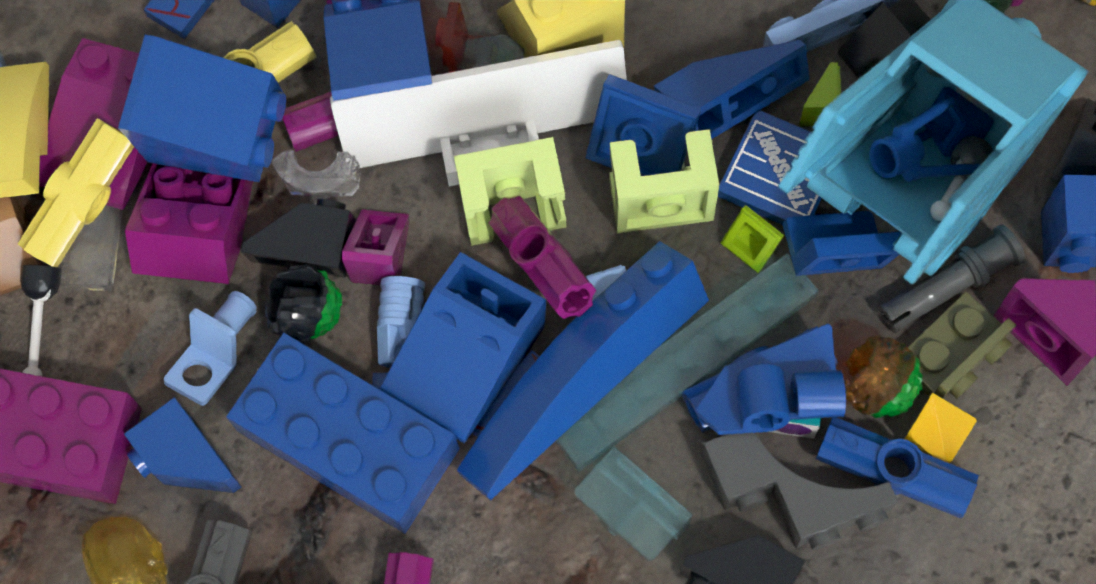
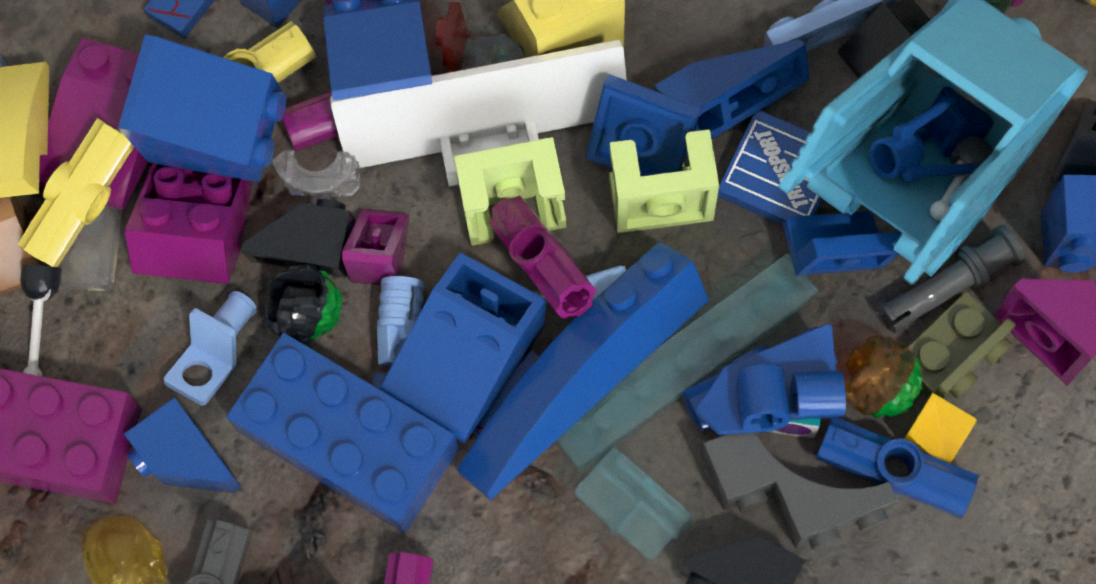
lime slope [720,205,785,273] -> none
lime slope [799,62,841,127] -> none

